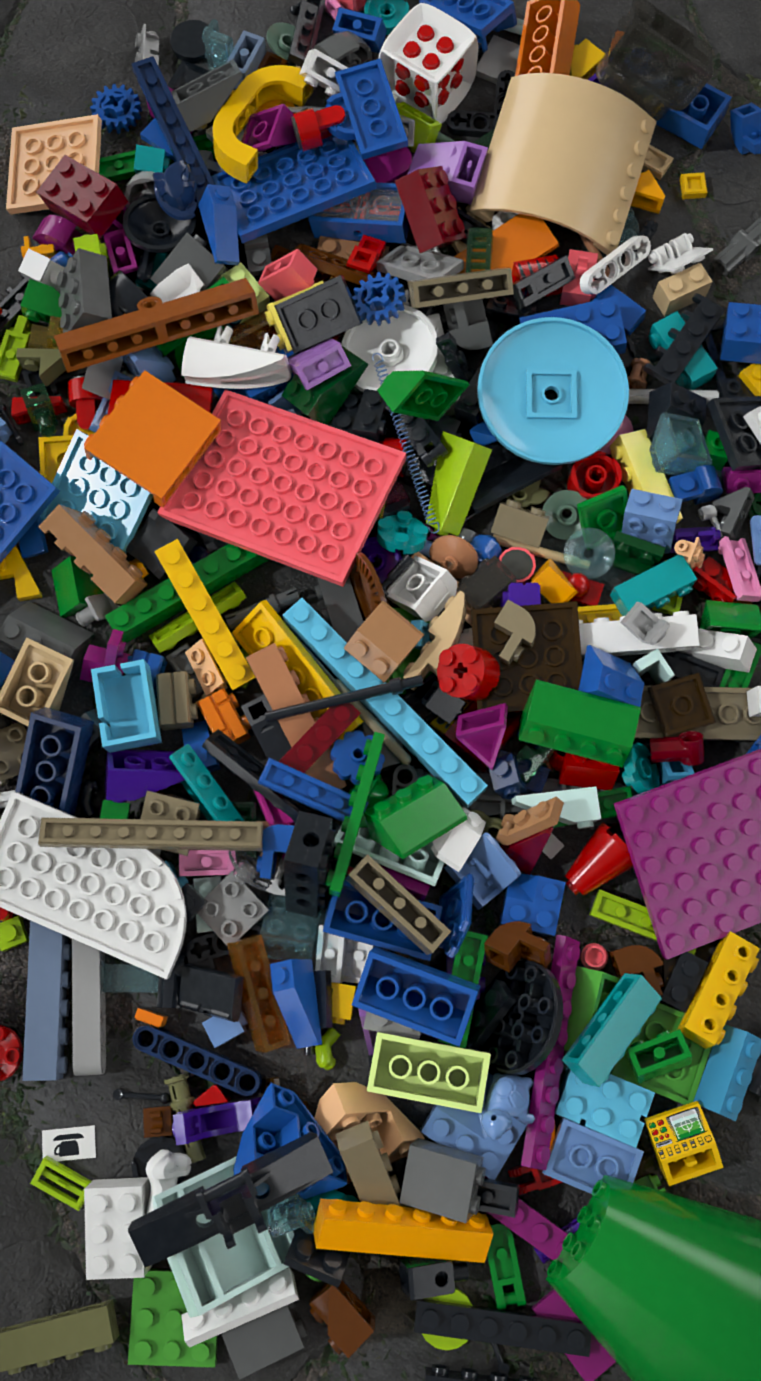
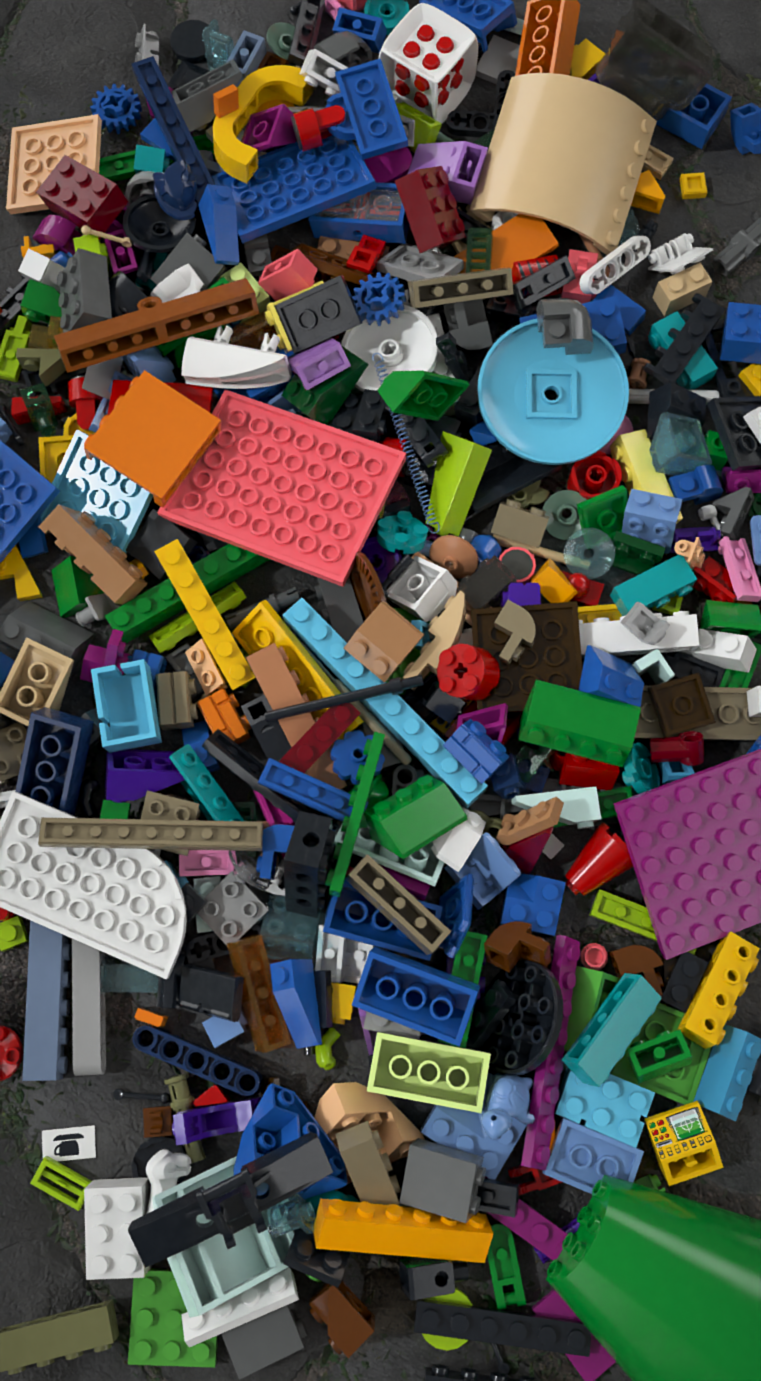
none -> tan hinge [81,225,132,247]
none -> orange tile [213,84,239,118]
none -> blue brick [443,719,509,784]
none -> dark grey brick [536,298,594,355]

